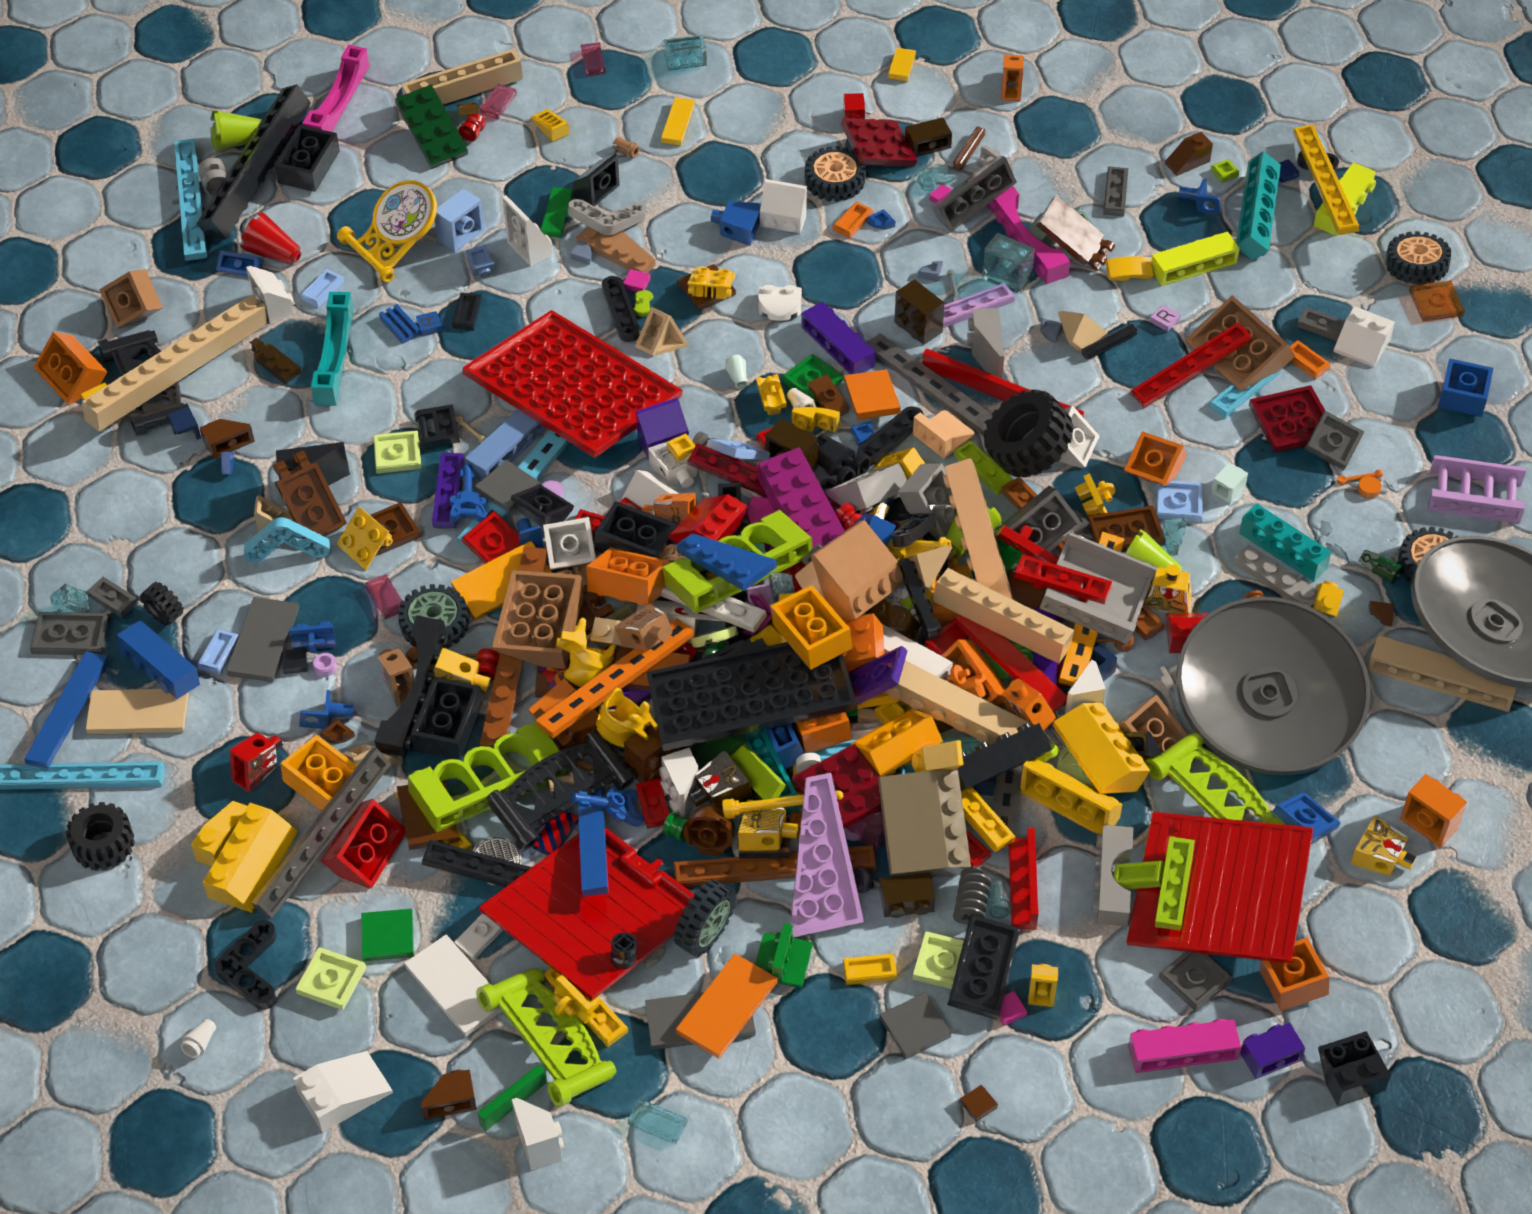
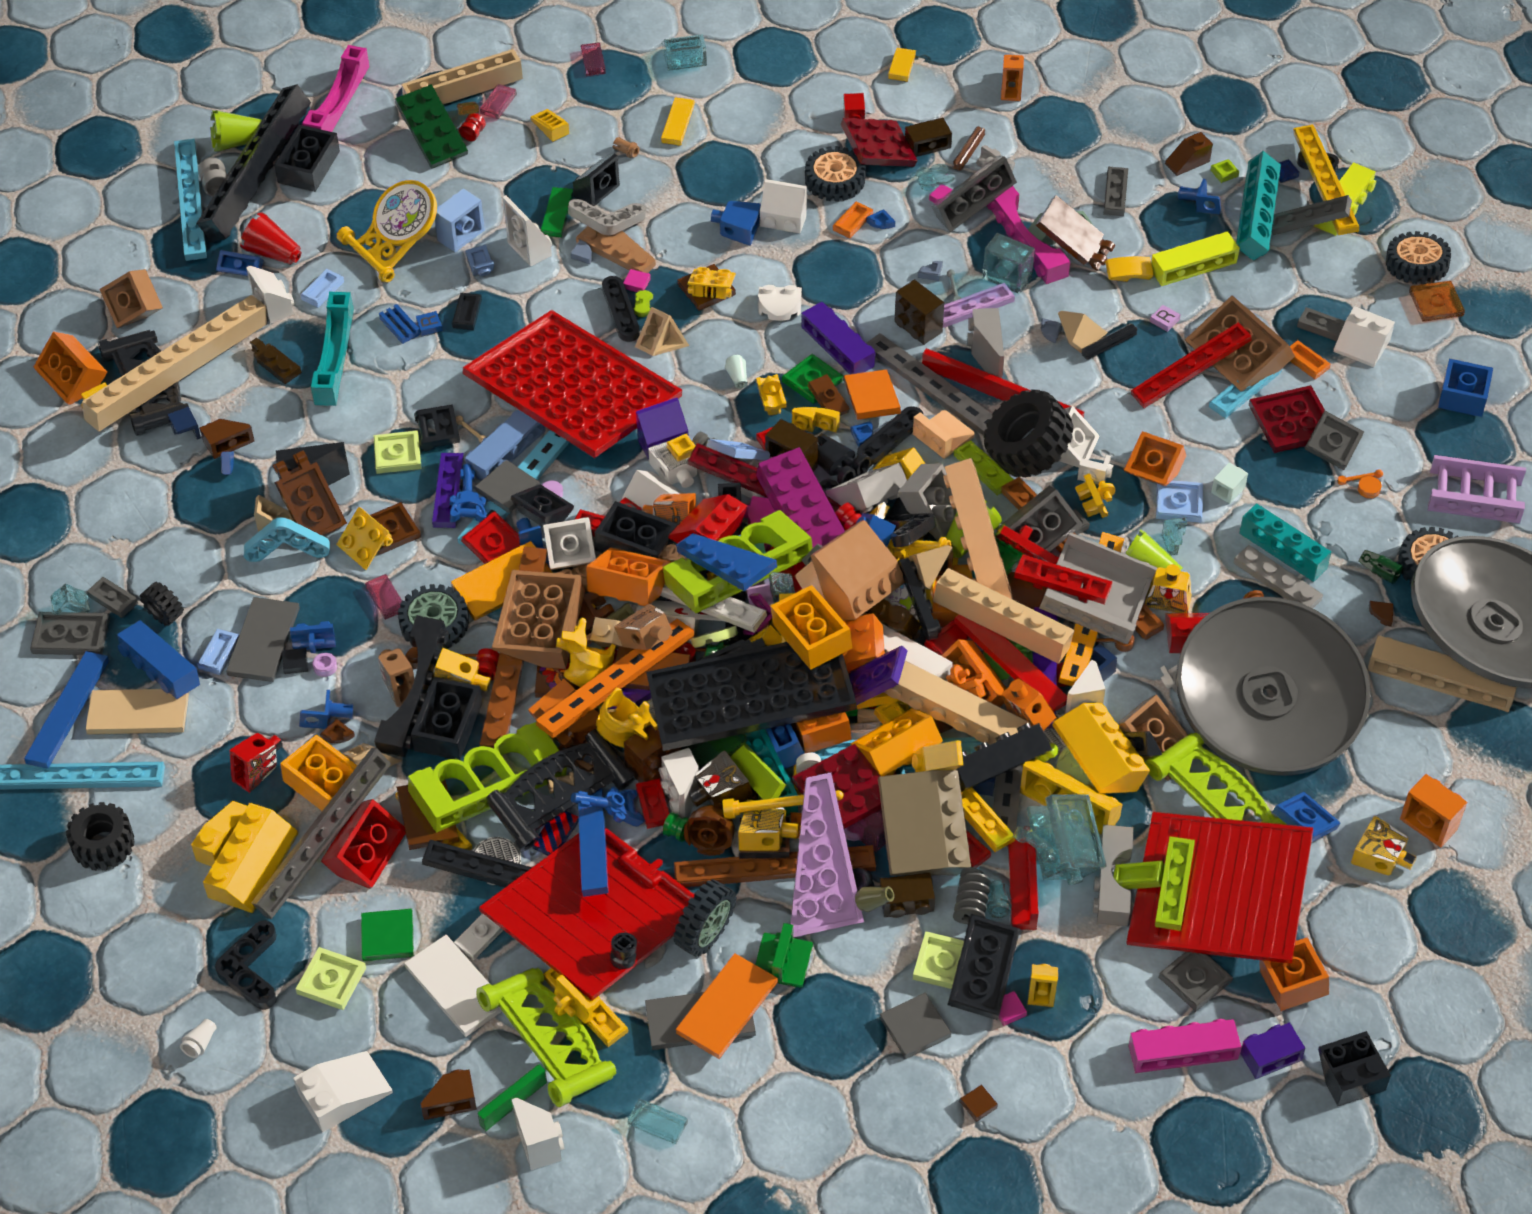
white cone [787,388,816,408] -> none
yellow tile [843,953,897,985] -> none
reddish brown tile [1087,506,1166,552] -> none
yellow bracket [1313,581,1344,617] -> none
none -> olive cone [855,887,894,912]
none -> clear light blue torso [1013,794,1107,885]
none -> white bracket [1077,455,1114,485]
none -> dark grey plate [1271,195,1352,235]

